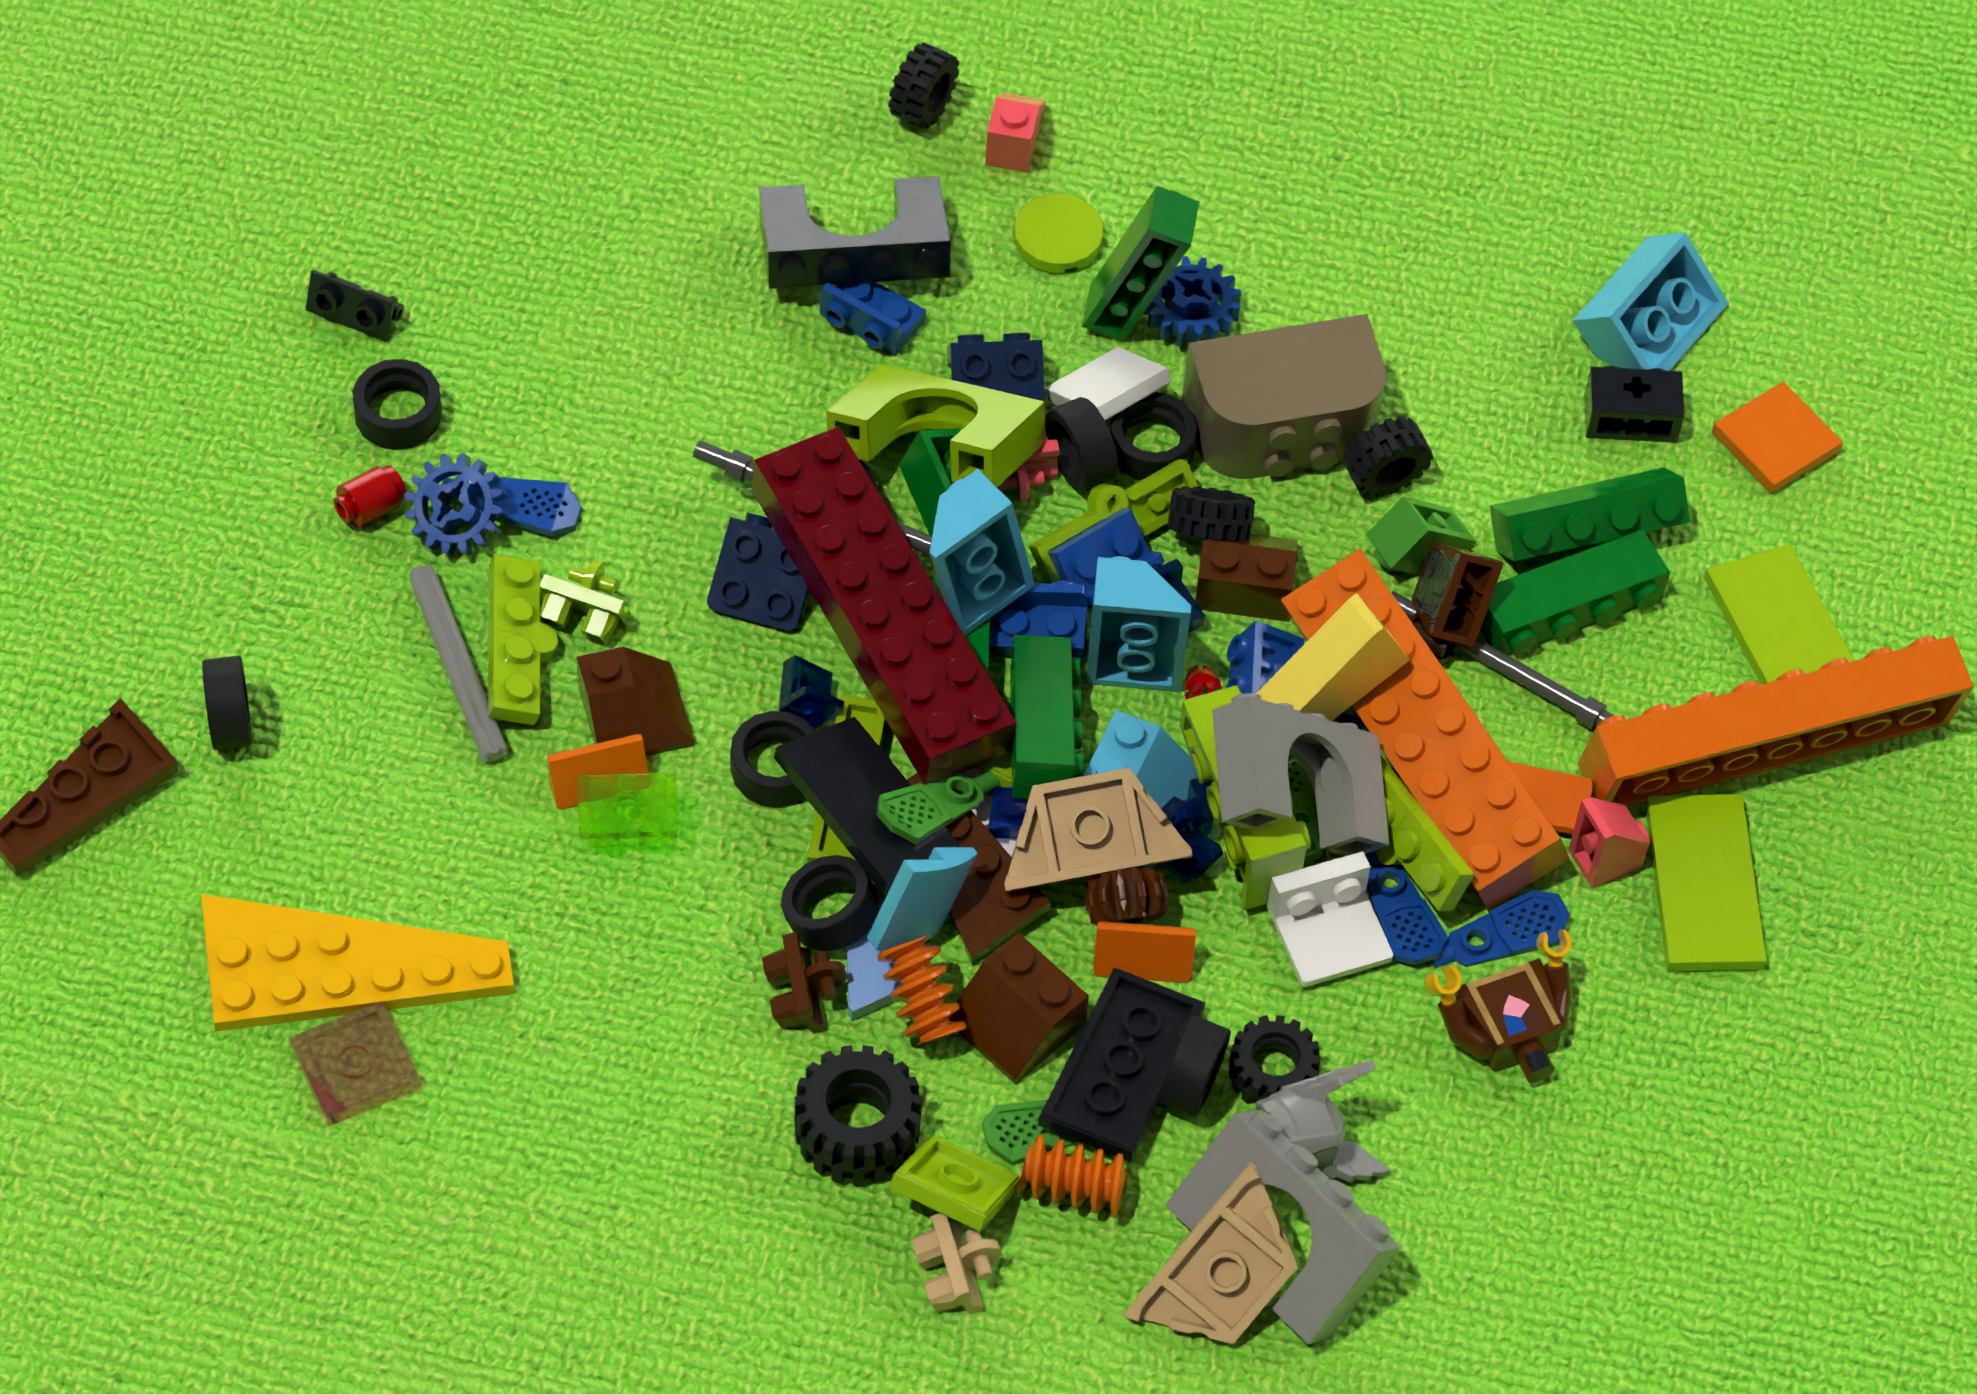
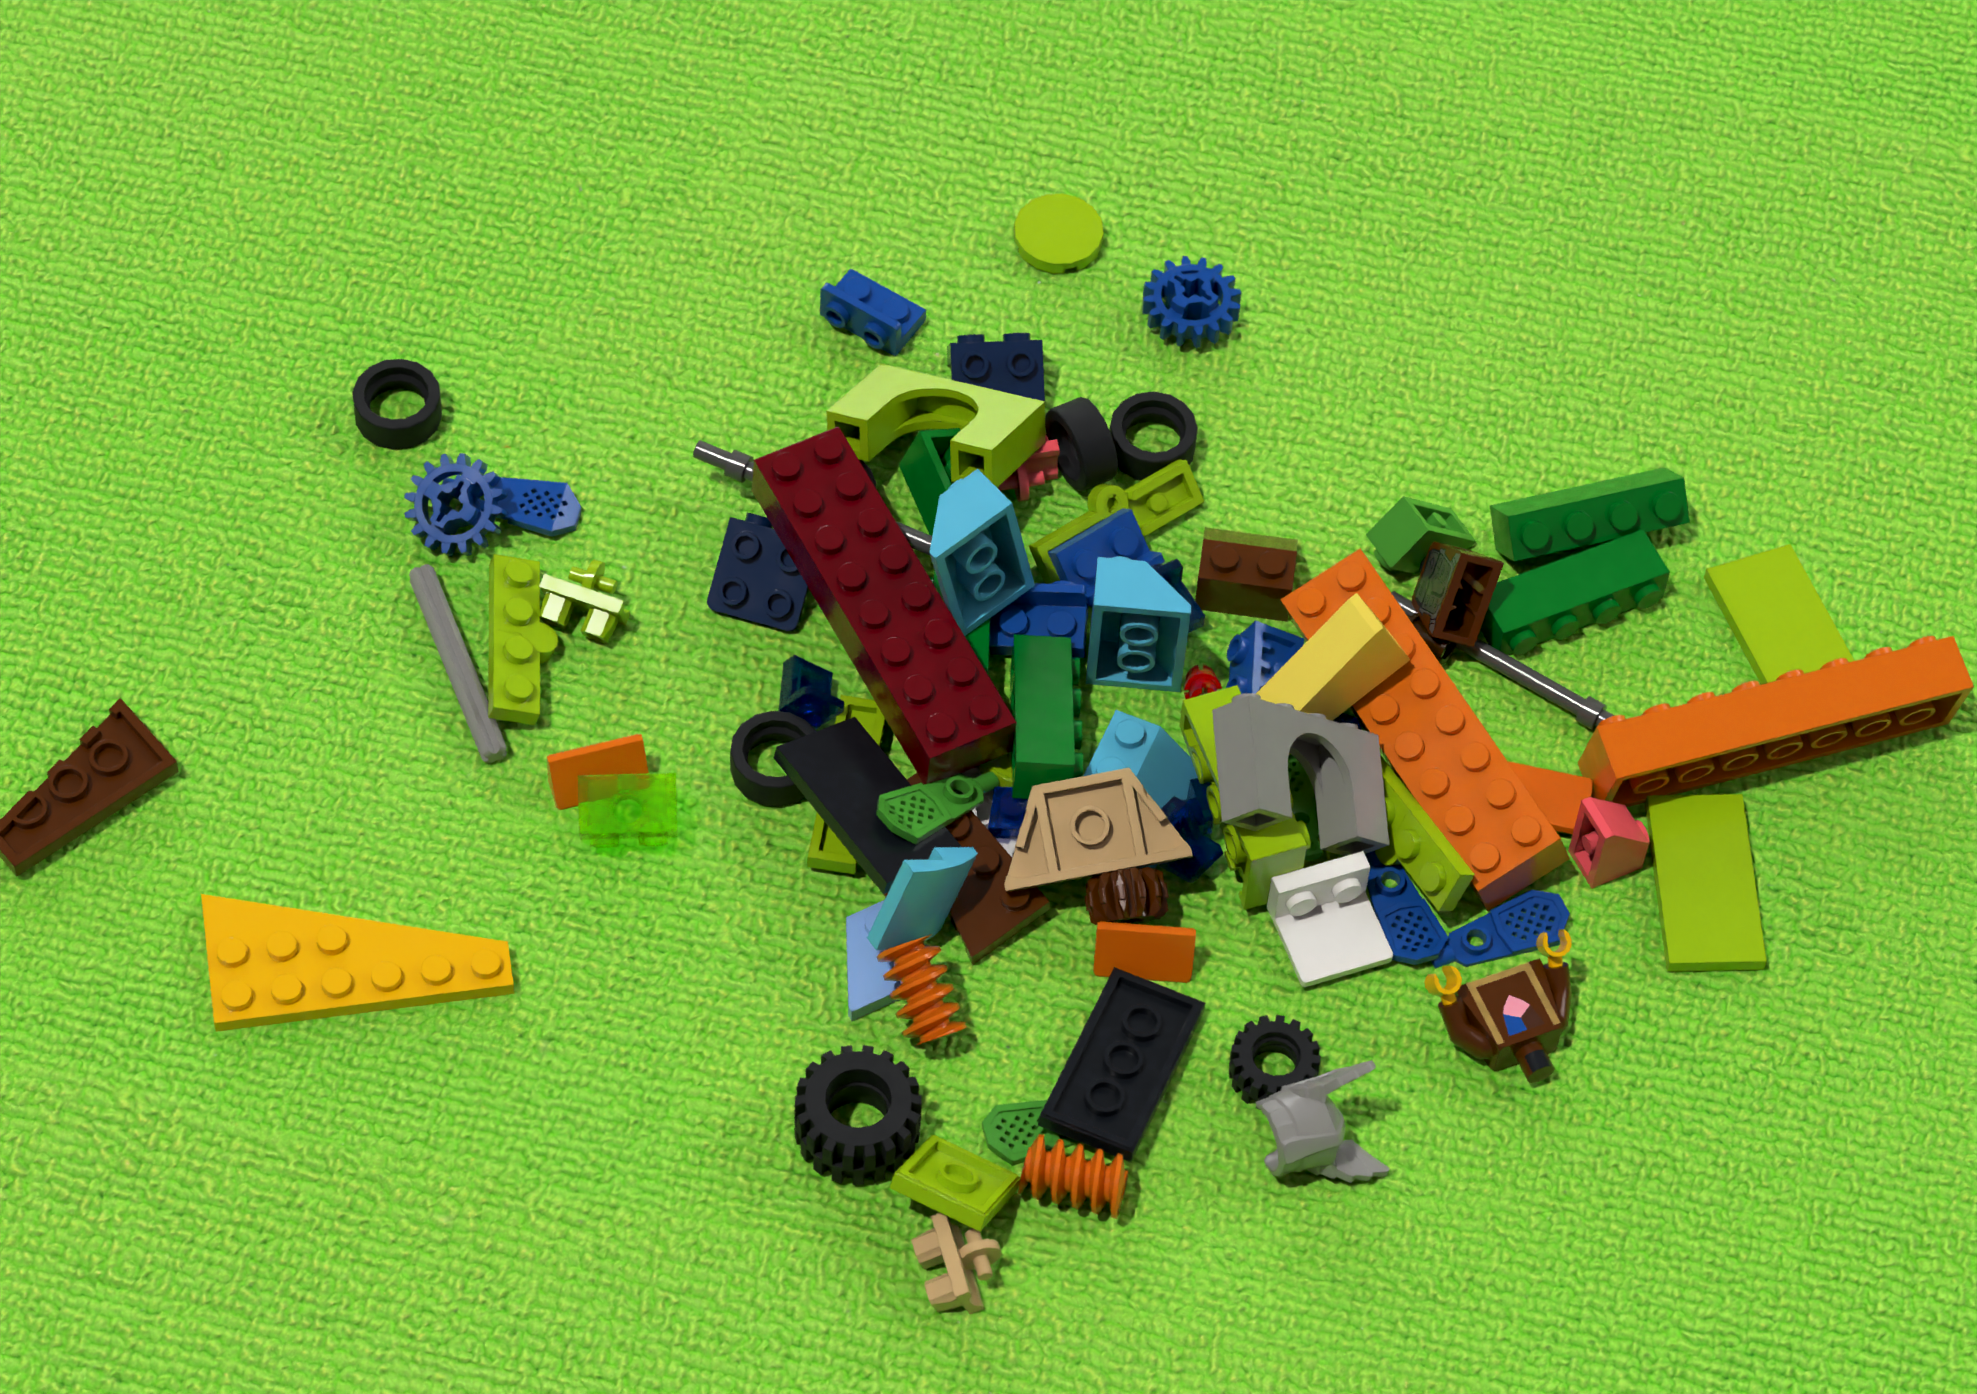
black tyre [202,656,252,750] -> none
tile [289,1002,422,1126] -> none
hinge [305,270,404,342] -> none
red brick [333,465,407,528] -> none
reddish brown slope [576,647,694,756] -> none
arch [759,176,951,289] -> none
reddish brown hips [762,931,847,1033] -> none
black tyre [781,855,880,951] -> none
black tyre [888,42,959,129] -> none
reddish brown slope [949,932,1089,1085] -> none
coral slope [985,92,1046,173] -> none
white tile [1044,347,1172,421] -> none
green brick [1082,186,1200,342] -> none
tan wing [1124,1161,1300,1344] -> none
black tyre [1159,1016,1231,1117] -> none
light grey arch [1165,1110,1401,1344] -> none
black tyre [1168,486,1255,541] -> none
dark tan brick [1182,314,1386,479] -> none
black tyre [1343,417,1433,498] -> none
medium azure slope [1573,232,1728,371] -> none
black brick [1584,366,1684,443] -> none
orange tile [1712,381,1843,494] -> none

